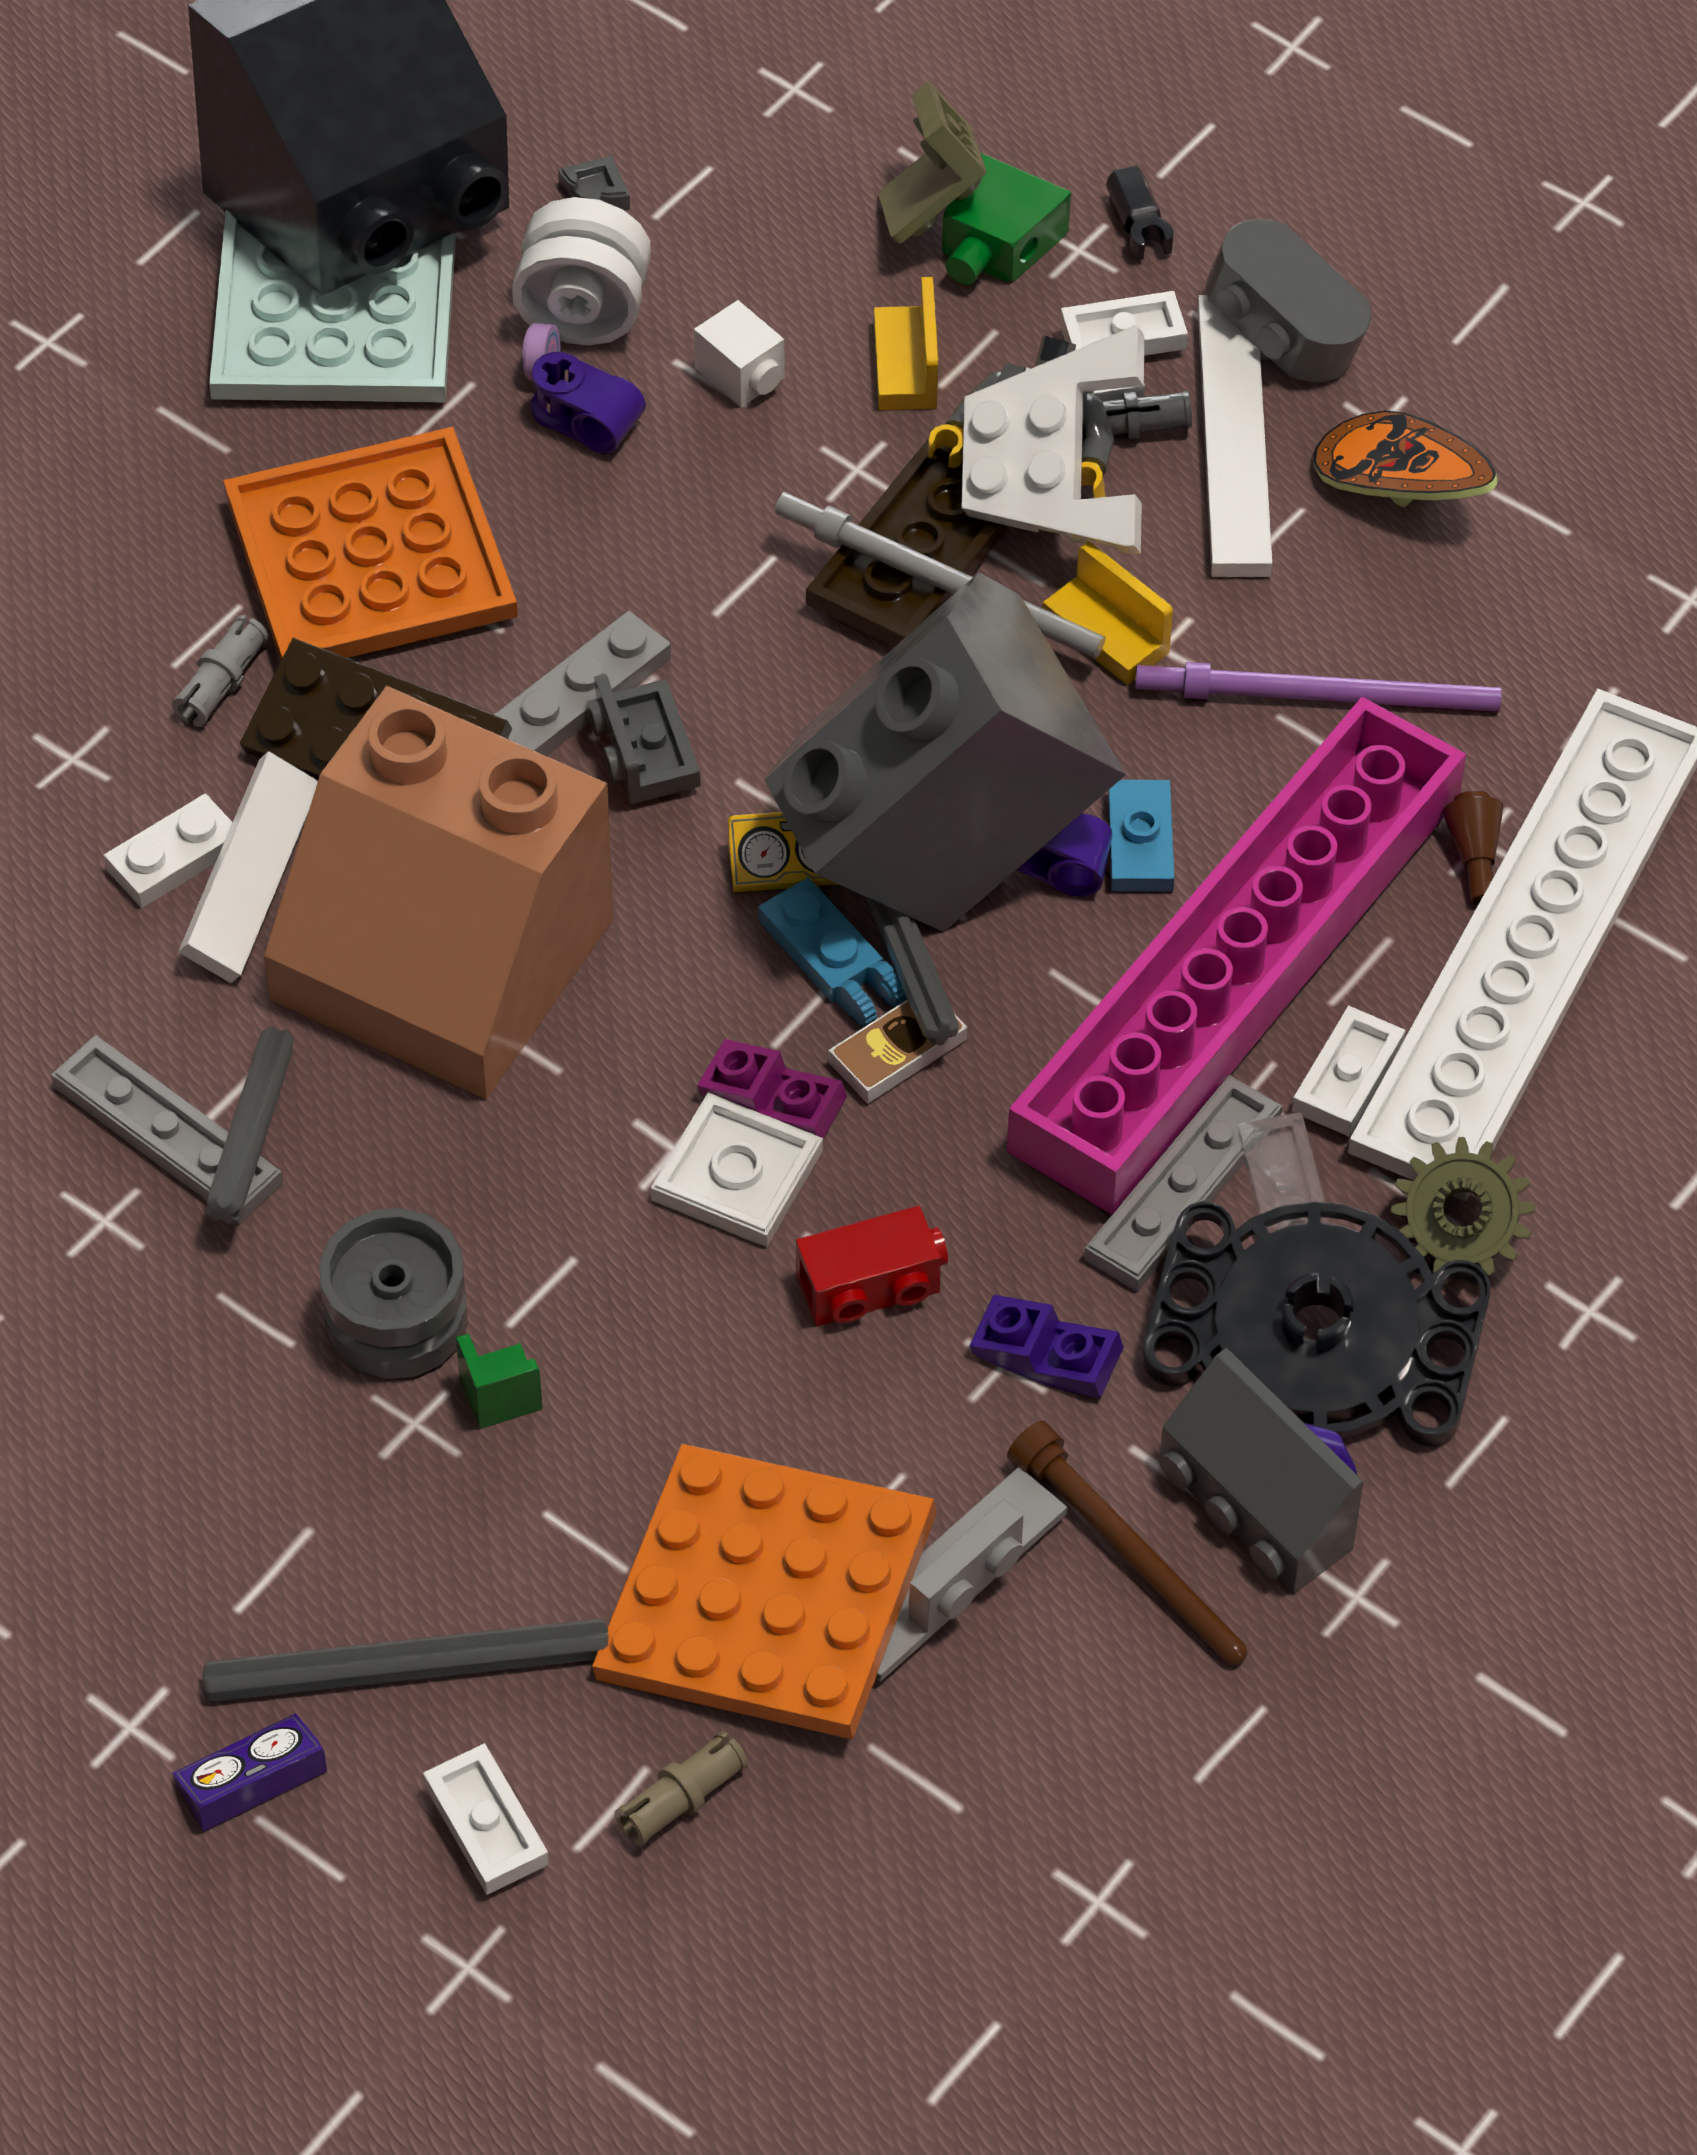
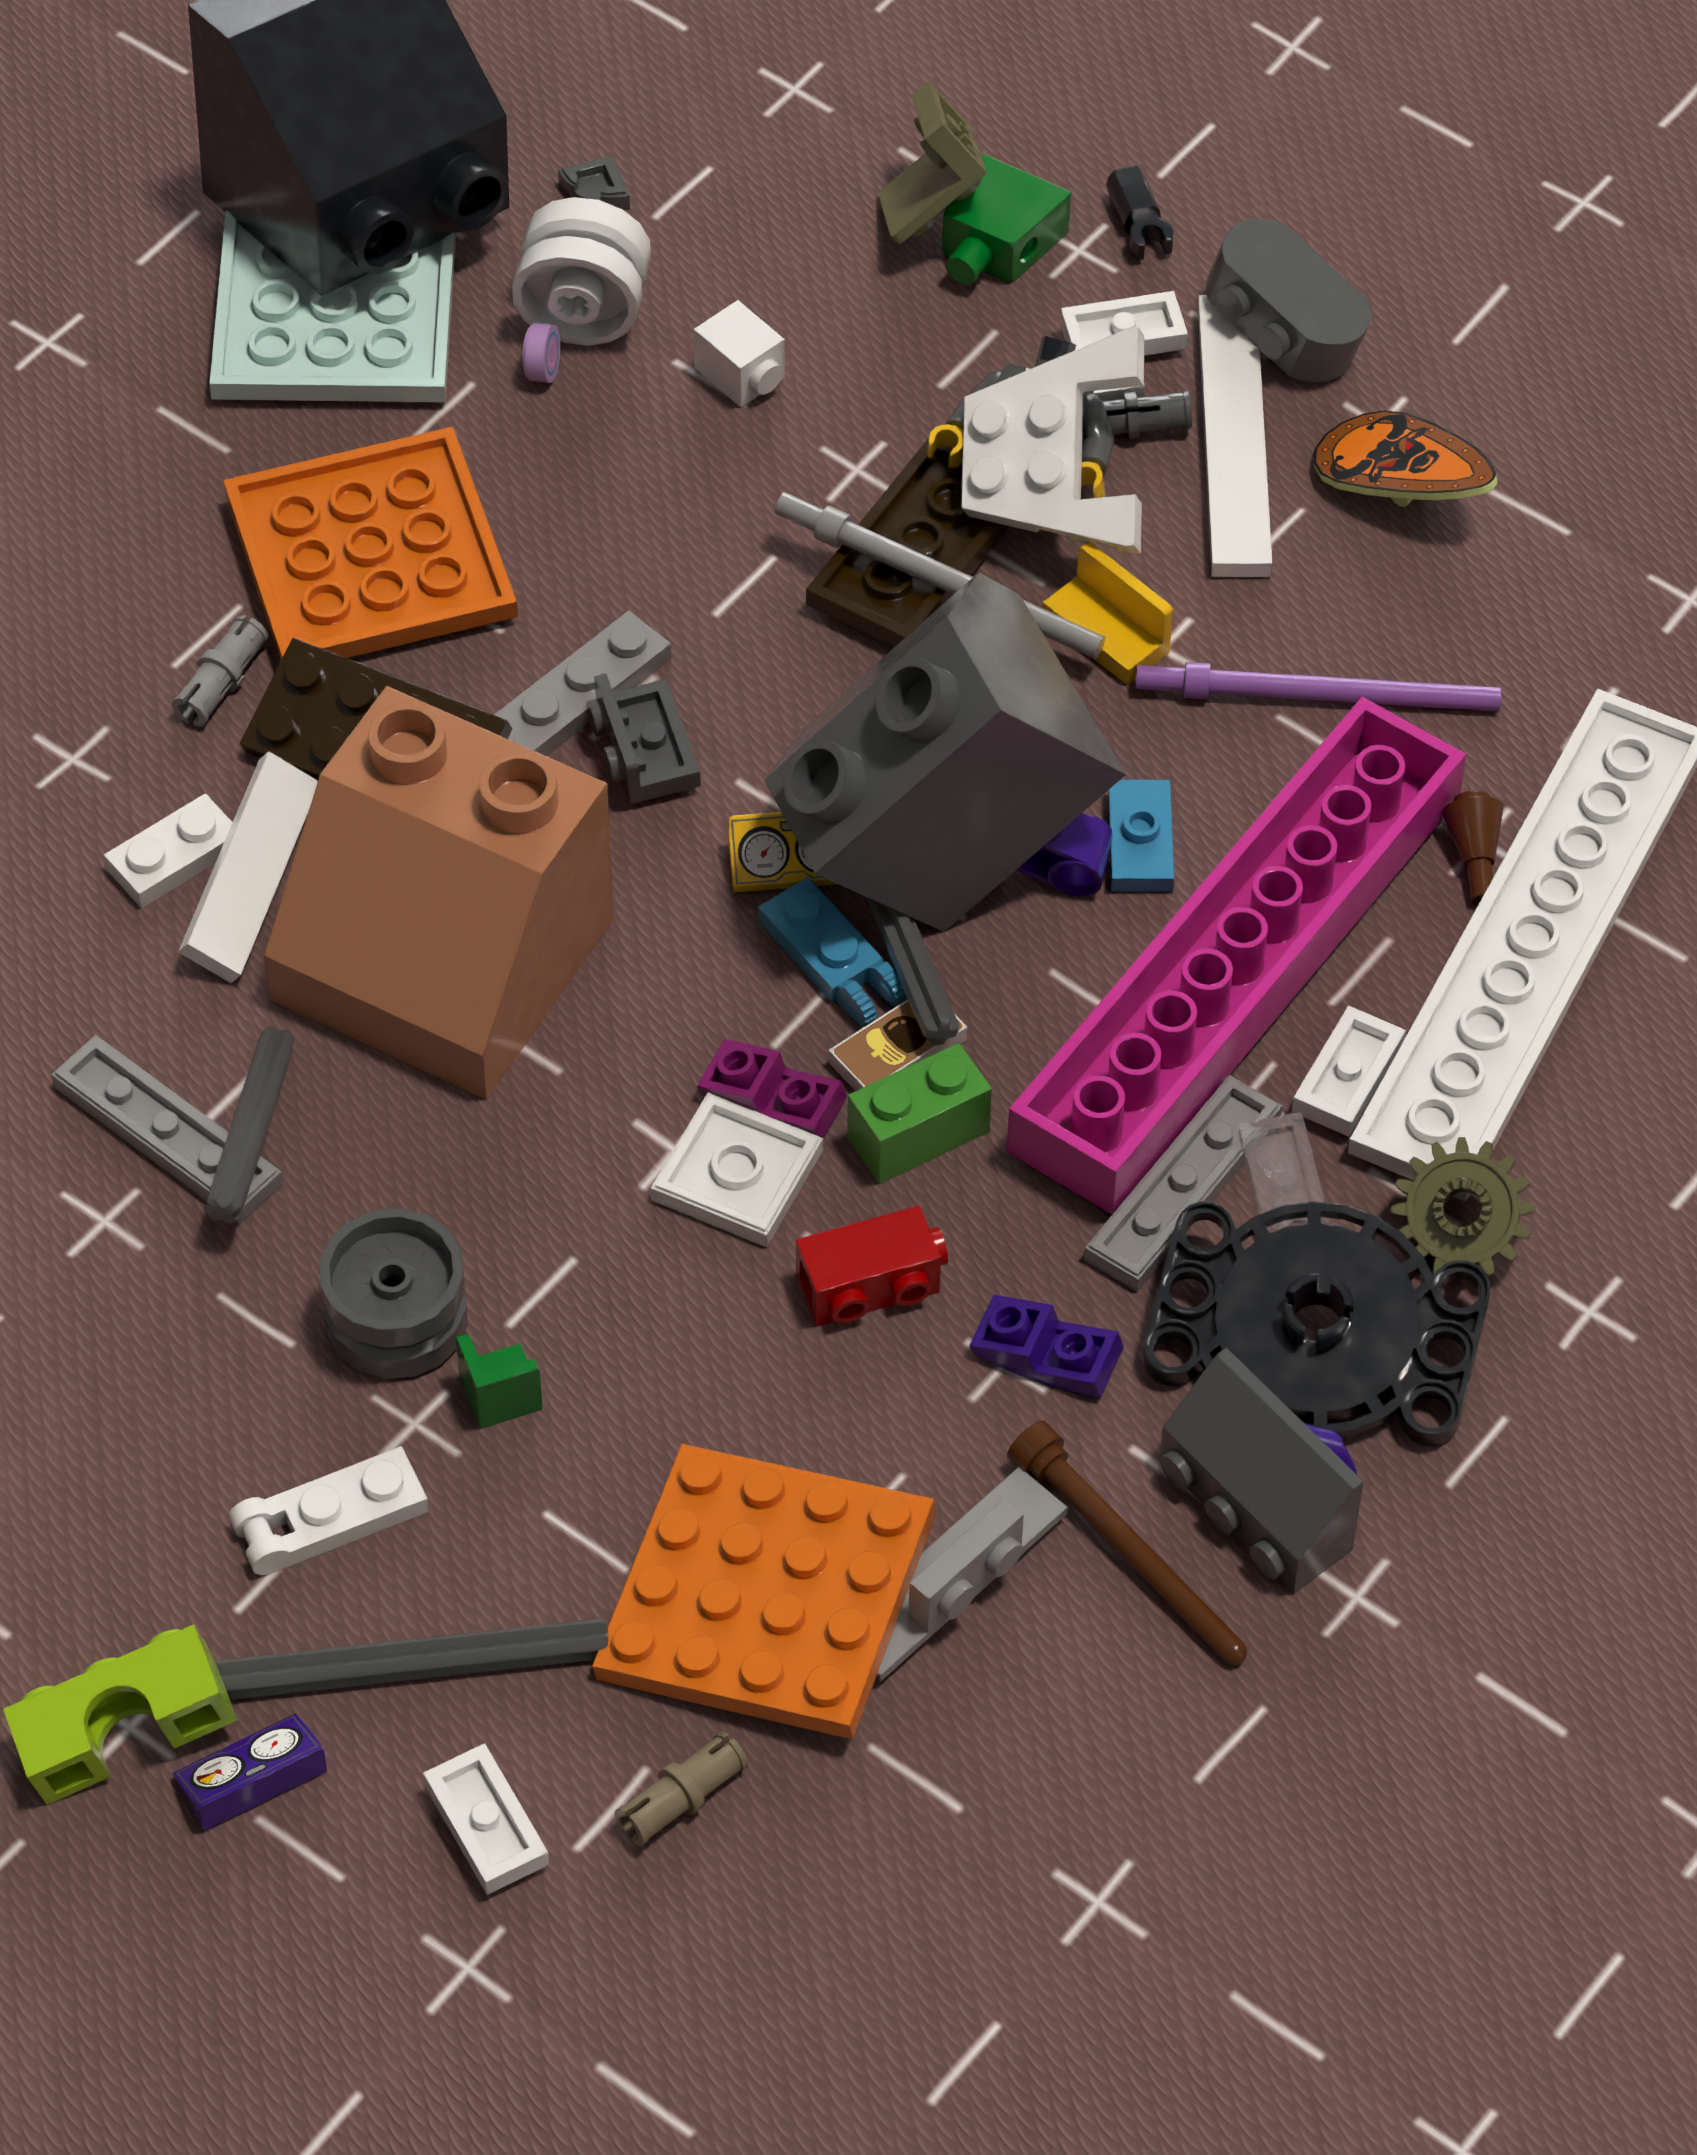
dark purple piece [531,352,646,454] -> none
yellow panel [874,277,938,410] -> none
none -> lime arch [3,1624,238,1805]
none -> white plate [228,1446,429,1575]
none -> bright green brick [847,1043,992,1184]

